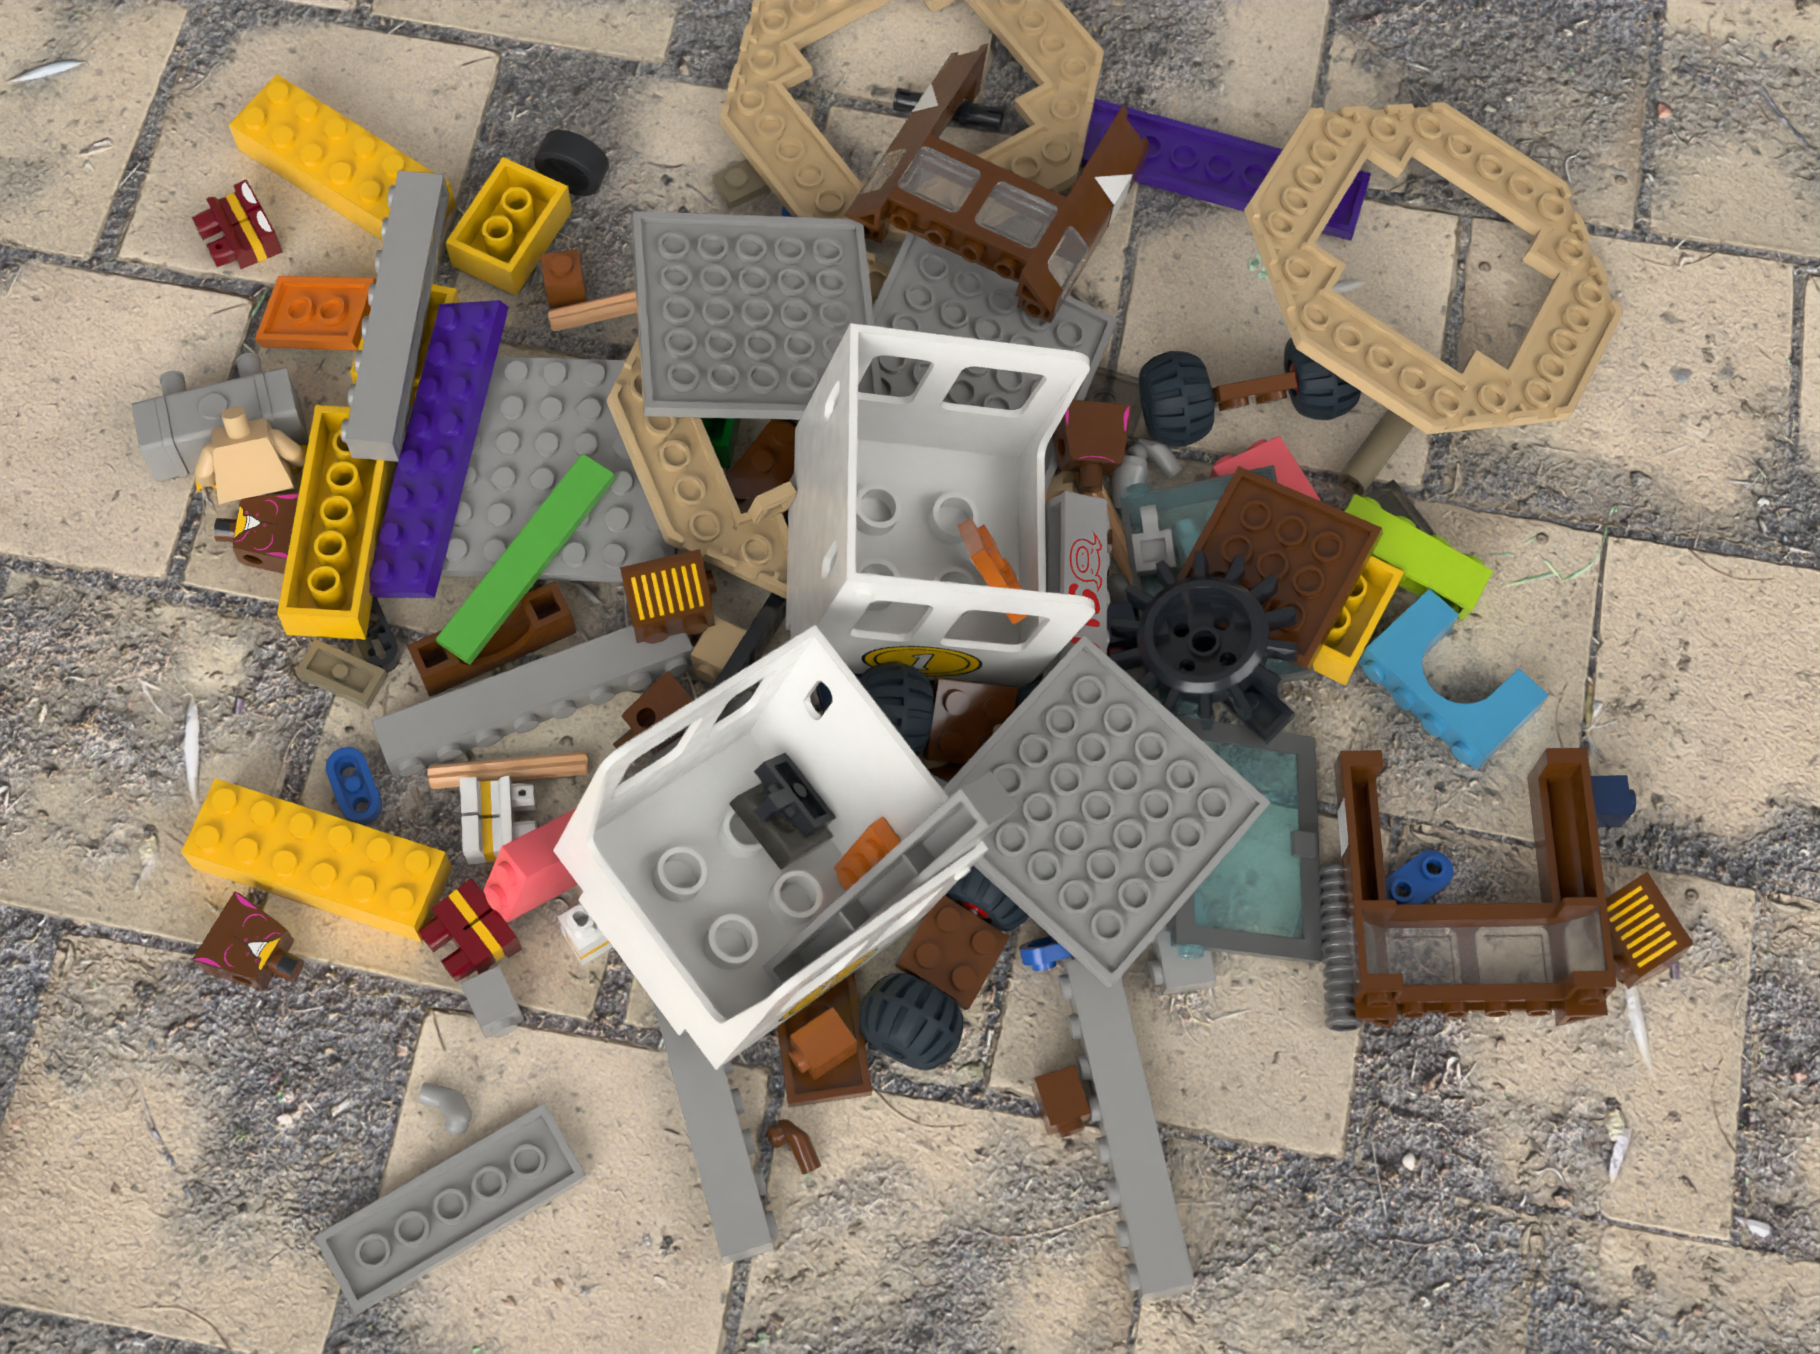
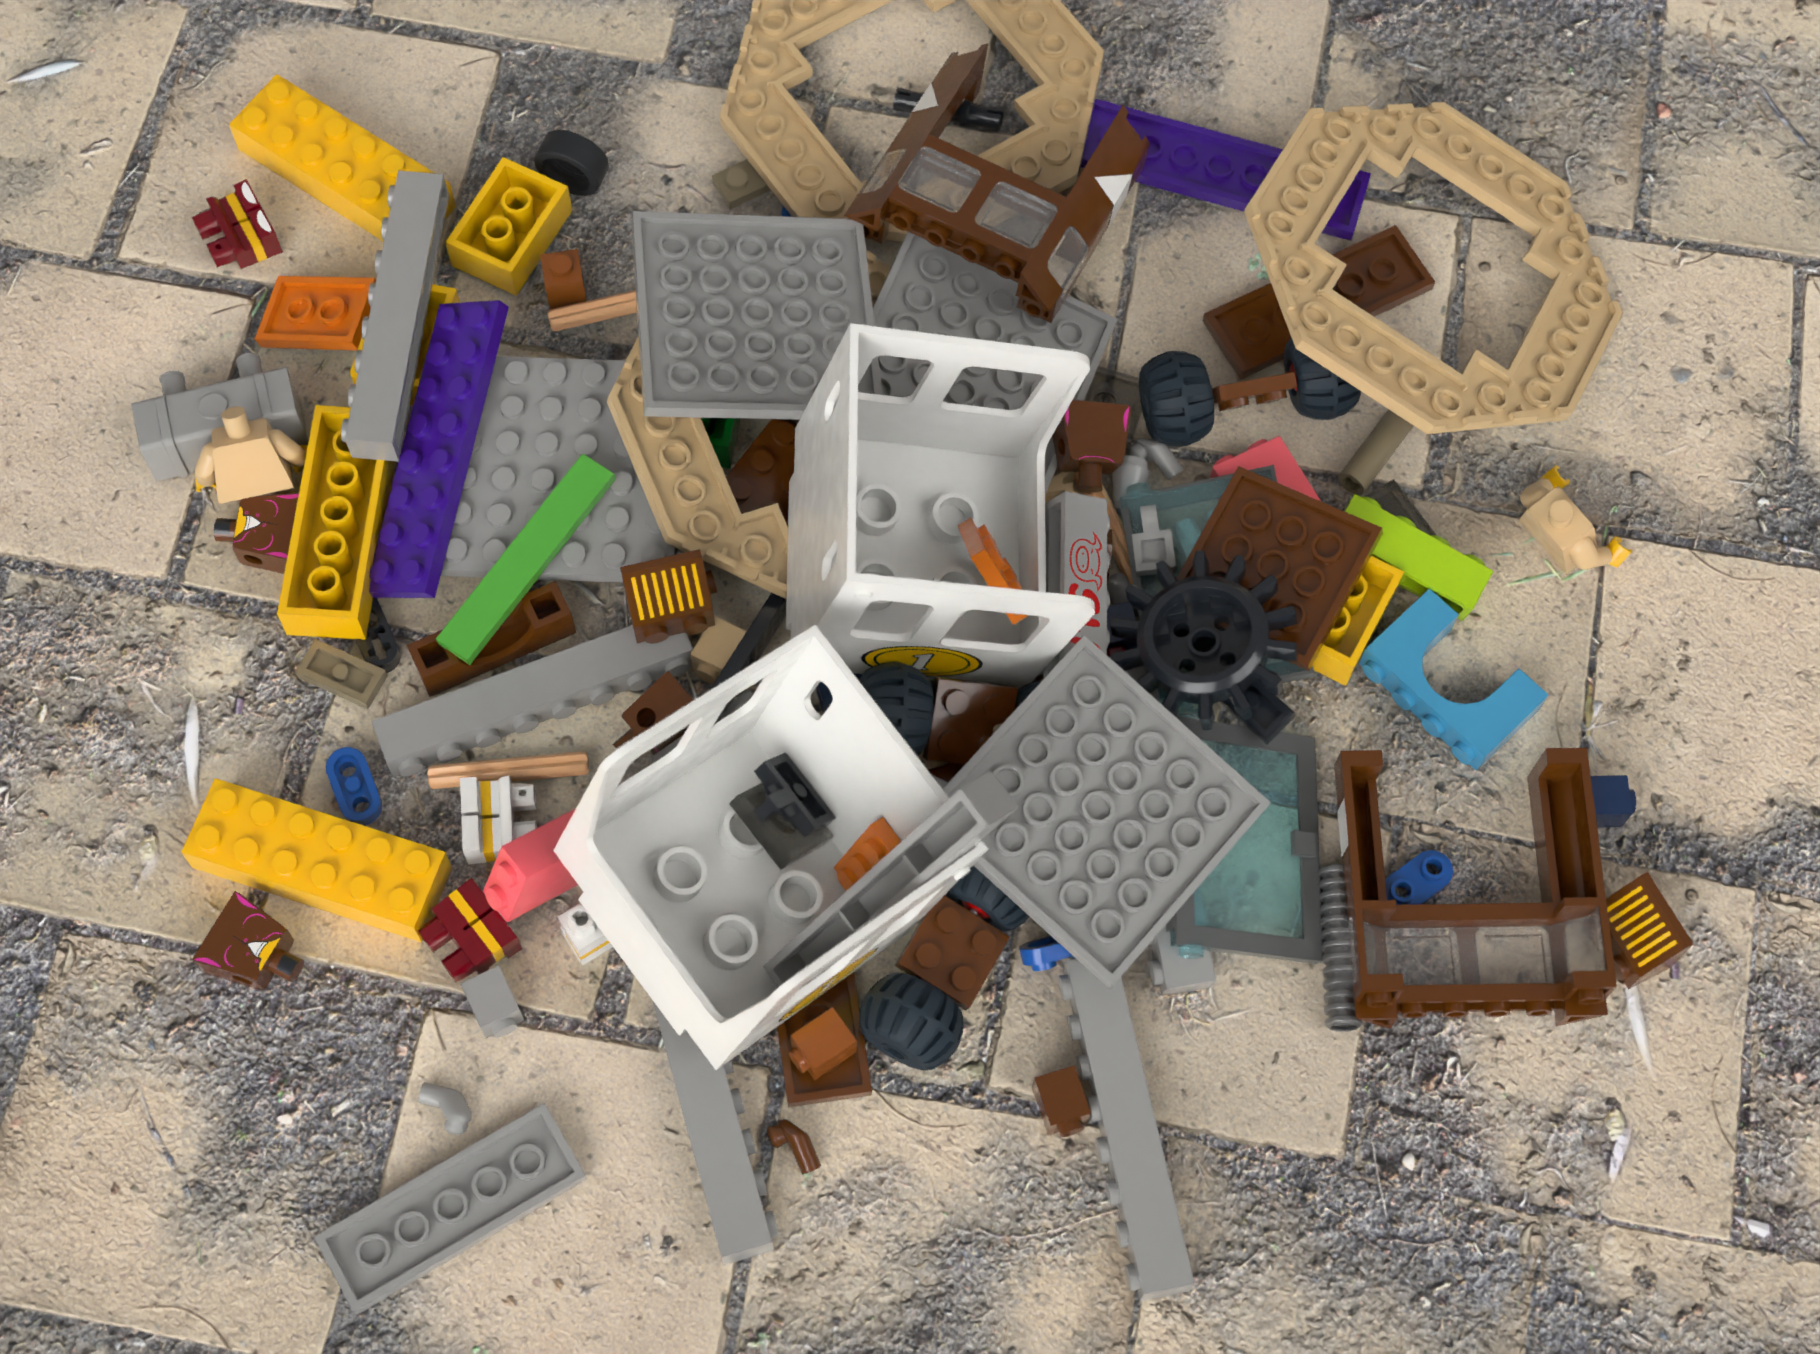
tan tile [748,481,797,524] -> none
none -> reddish brown plate [1203,225,1435,380]
none -> tan torso [1519,465,1633,575]

